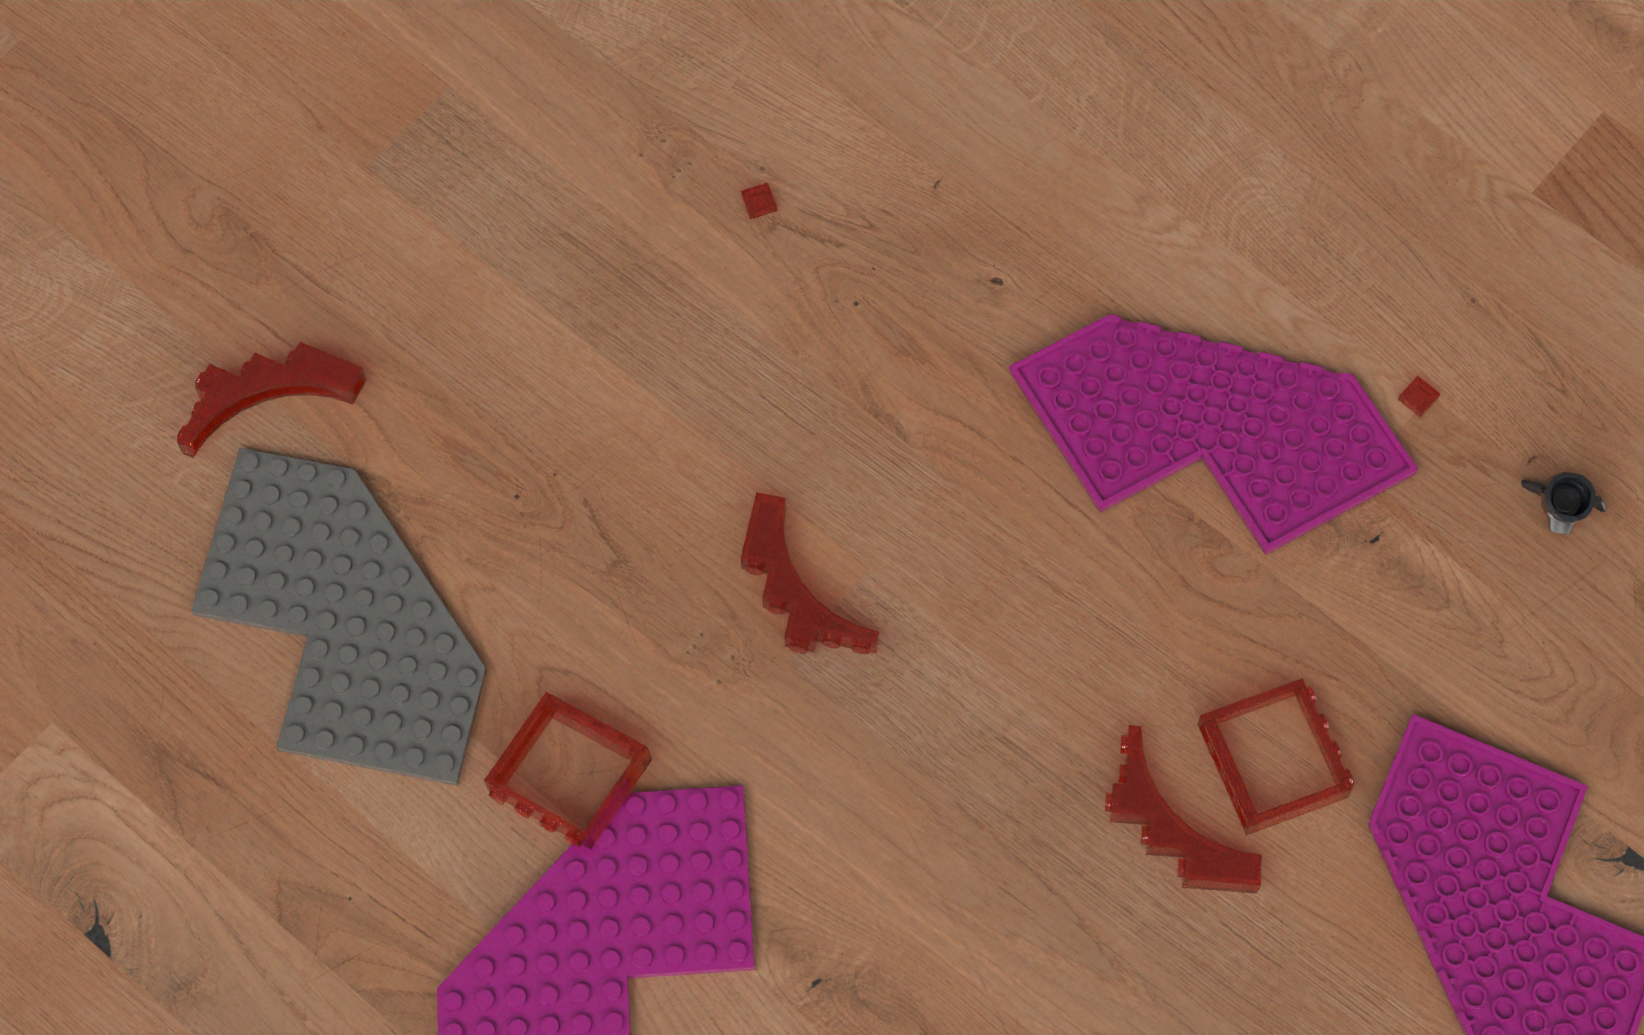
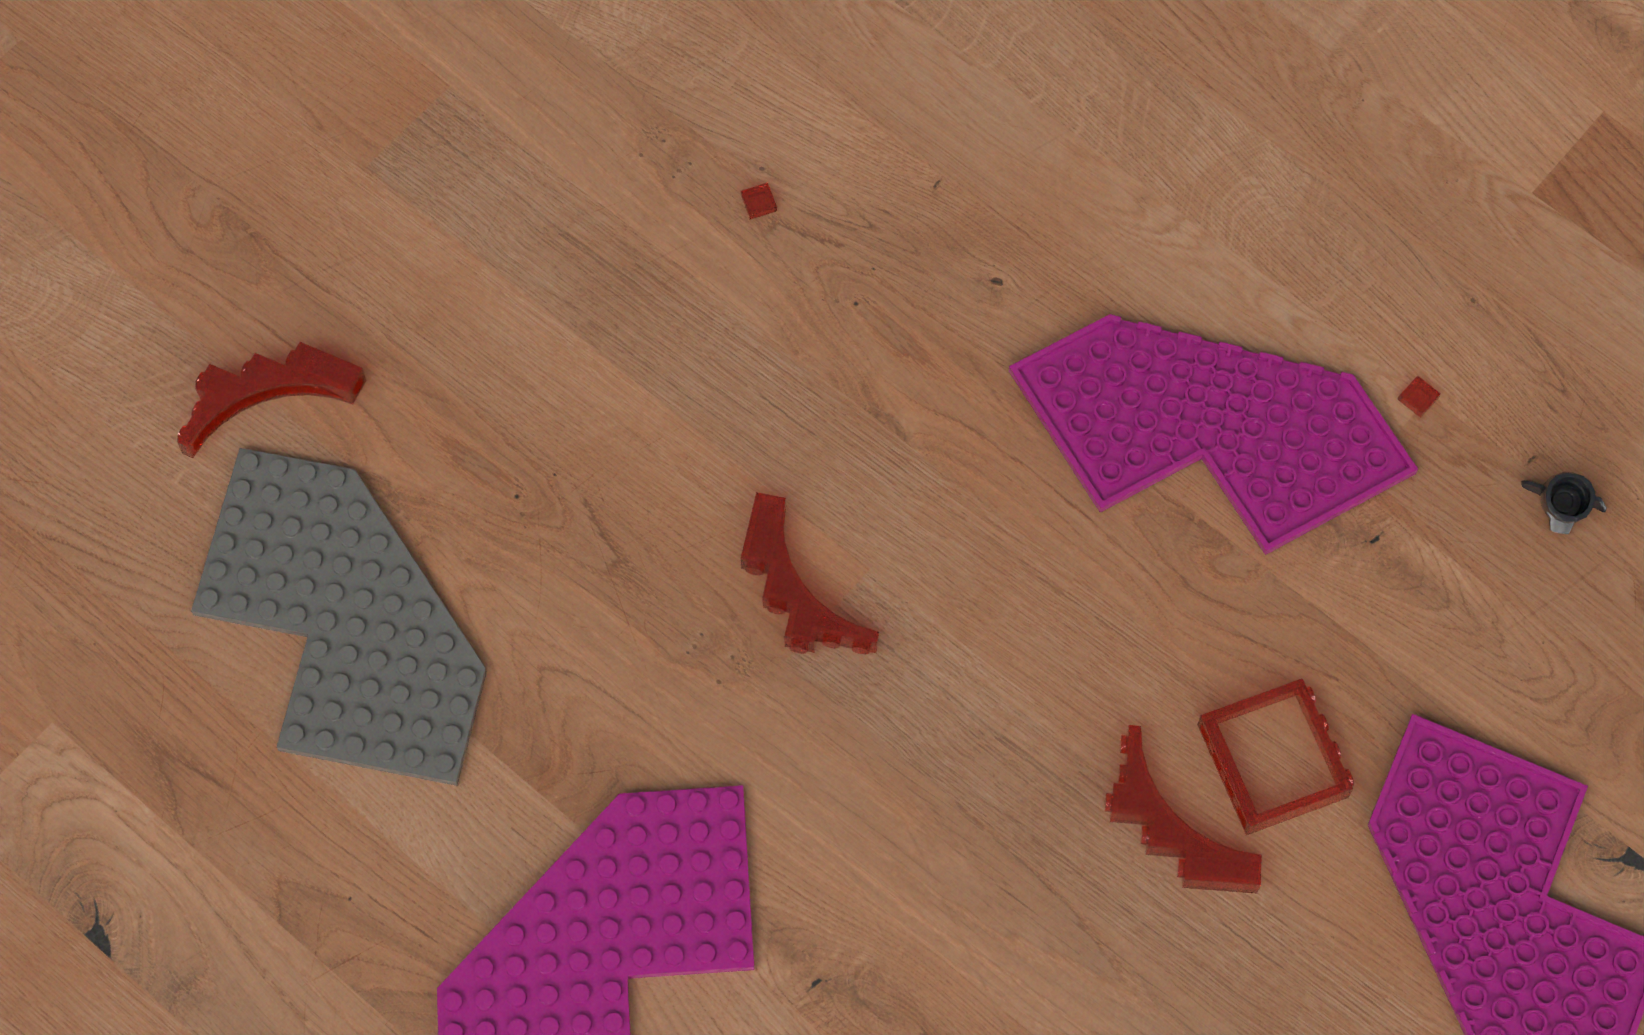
clear red window [484,692,653,850] -> none

